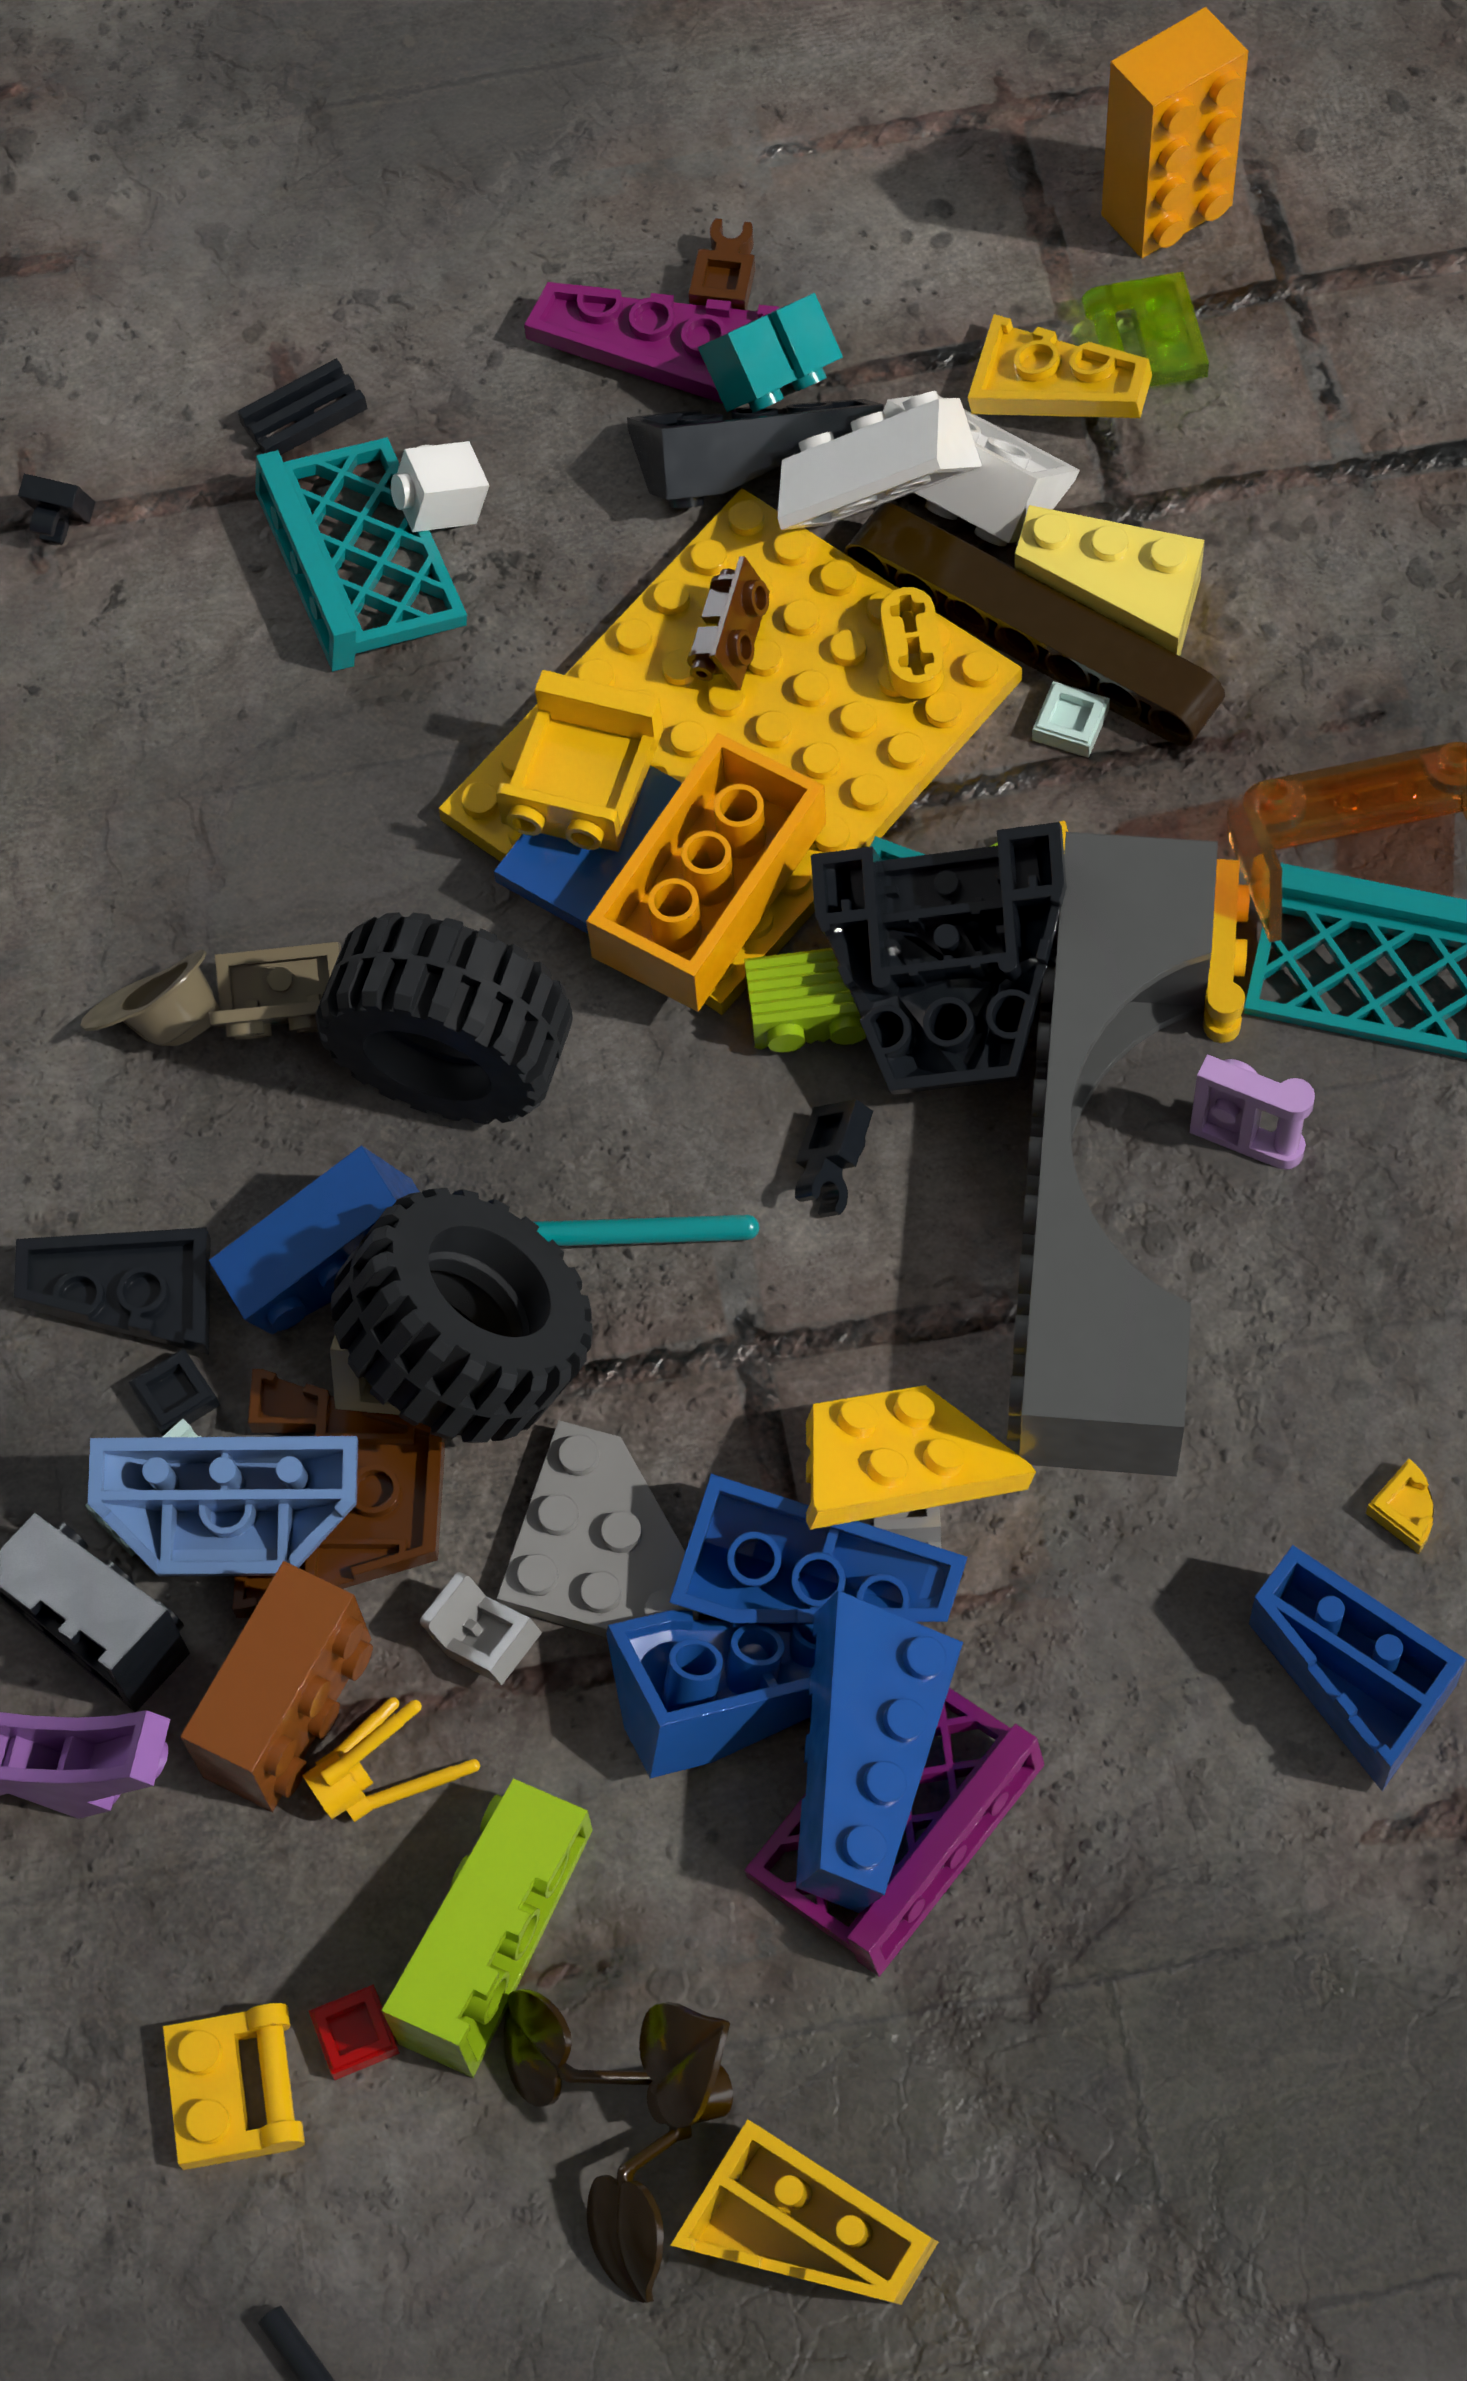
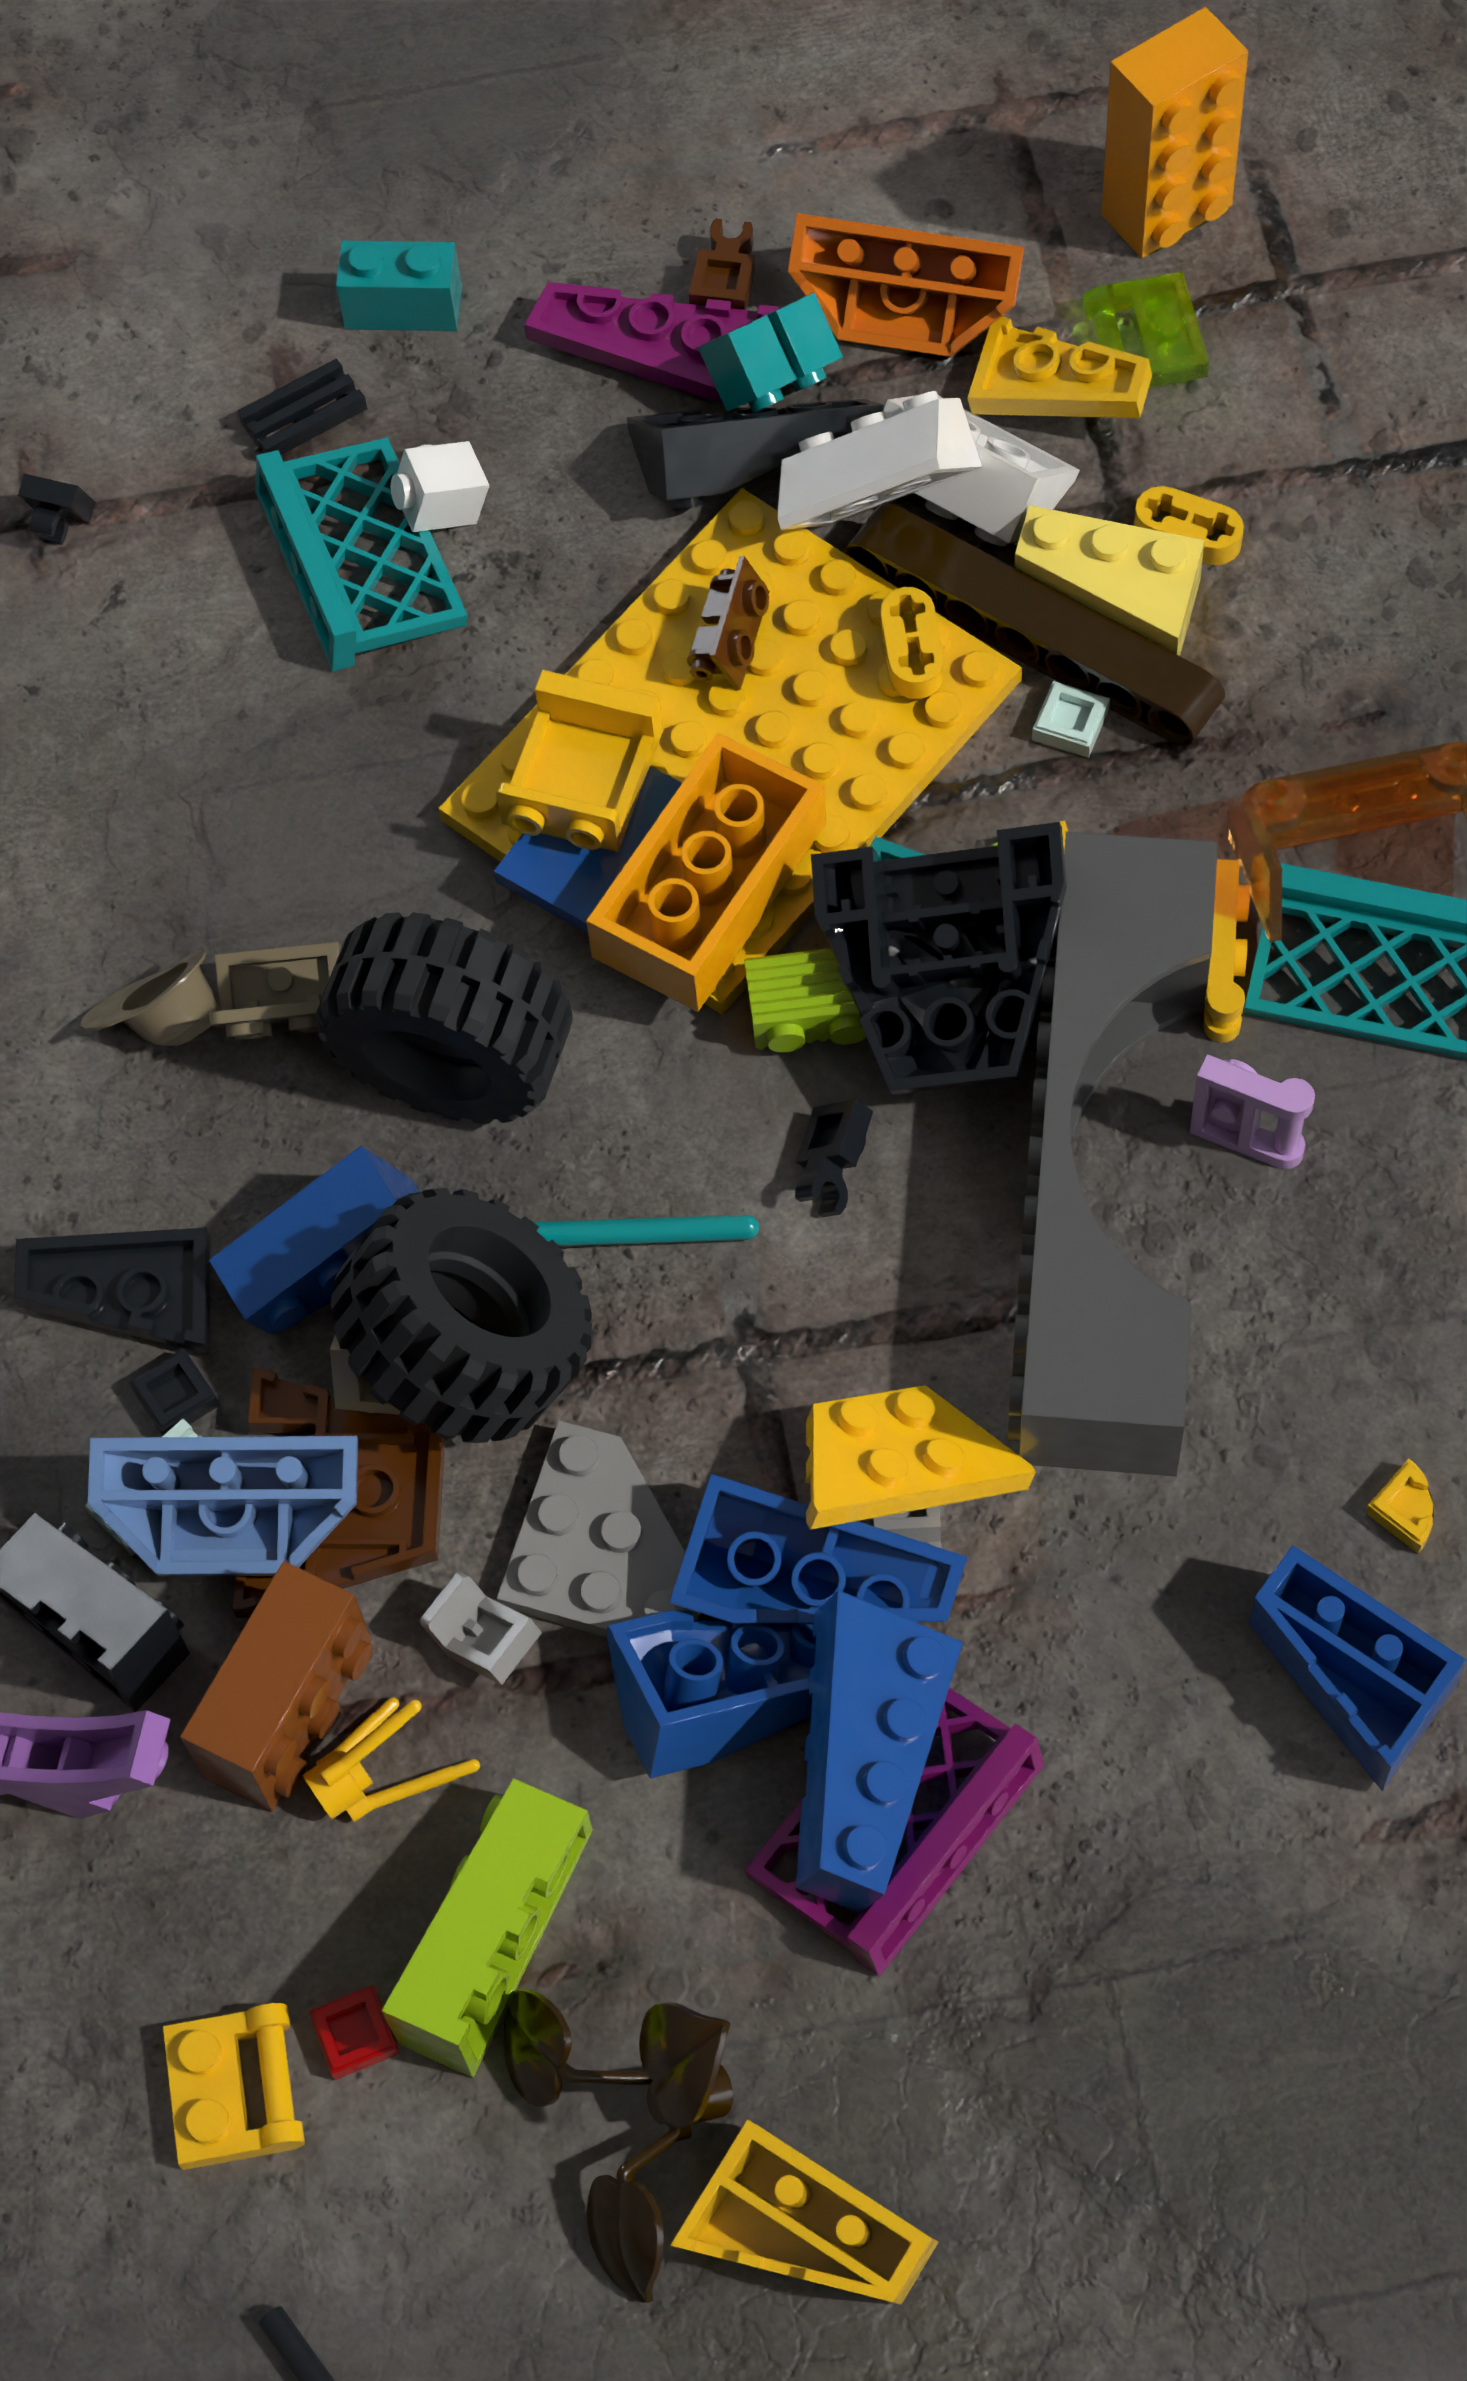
none -> teal brick [336,240,462,331]
none -> orange wedge [788,213,1025,357]
none -> yellow beam [1134,486,1244,566]

